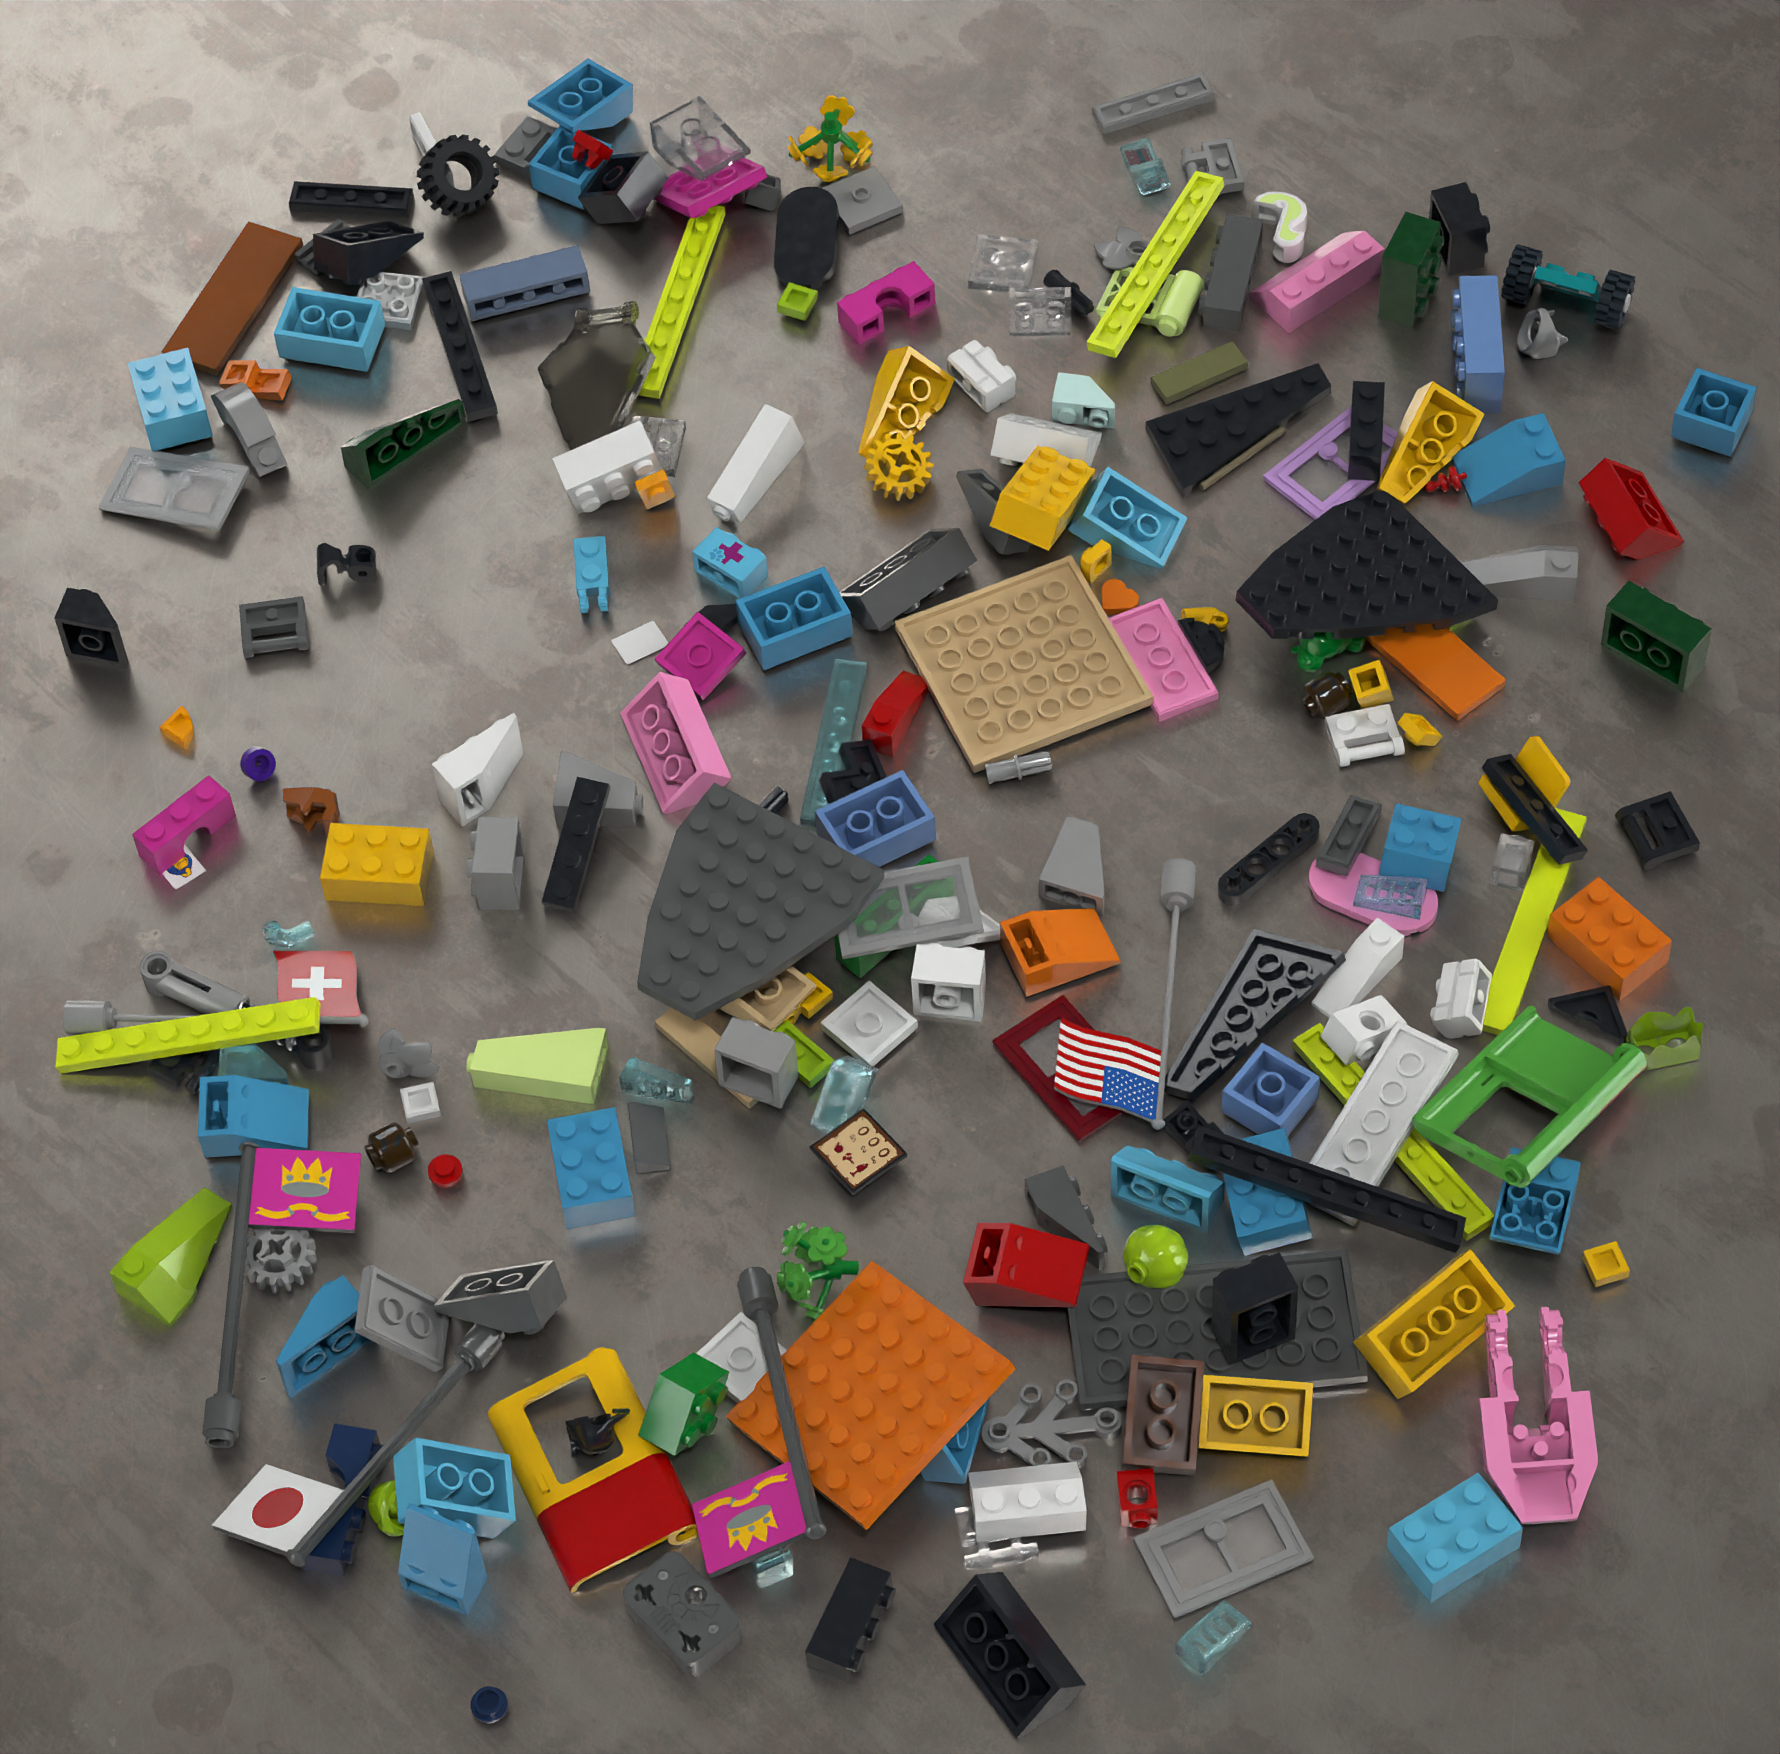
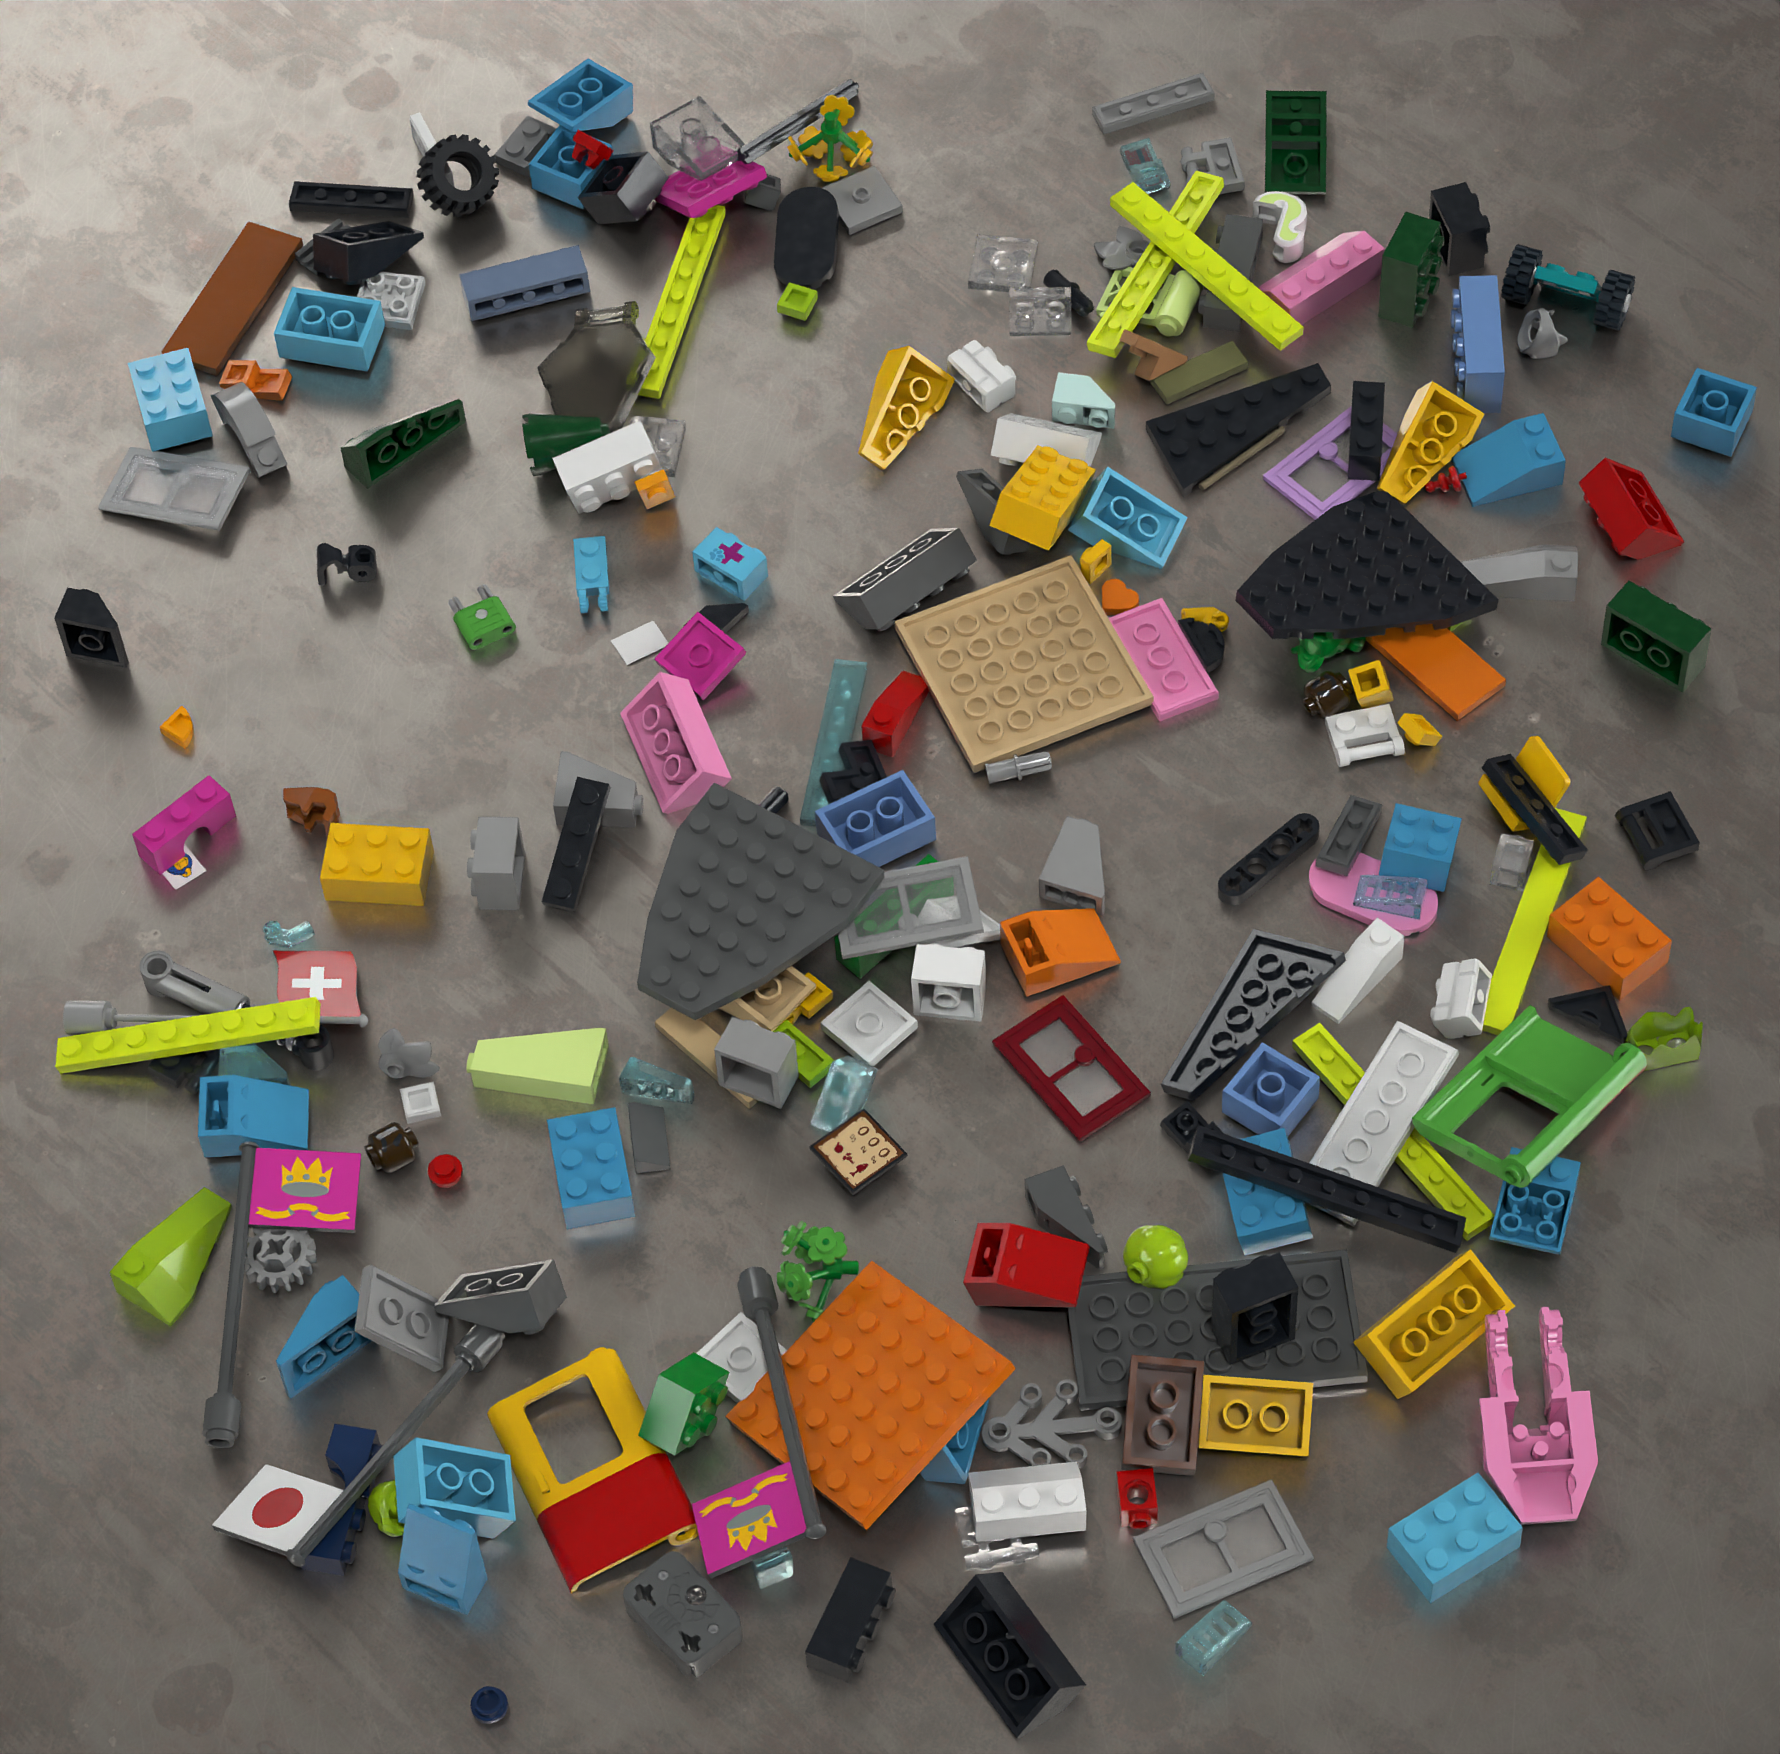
dark grey plate [239,596,309,658] -> none
dark purple tile [240,747,276,781] -> none
black plate [422,271,498,422] -> none
white slope [432,713,523,827] -> none
black animal [565,1409,630,1458] -> none
white slope [707,404,805,523] -> none
dark azure brick [735,566,853,670] -> none
dark pink arch [837,261,936,345] -> none
yellow gear [864,432,934,501] -> none
flag [1054,858,1197,1130] -> none
medium azure slope [1111,1145,1225,1233] -> none
white brick [1320,995,1407,1065] -> none
yellow plate [1582,1241,1630,1287] -> none
none -> bright green piece [448,584,516,650]
none -> dark green cone [522,413,610,476]
none -> axle [736,79,859,165]
none -> neon yellow plate [1110,182,1304,351]
none -> medium nougat slope [1119,329,1188,380]
none -> dark green slope [1265,90,1327,195]

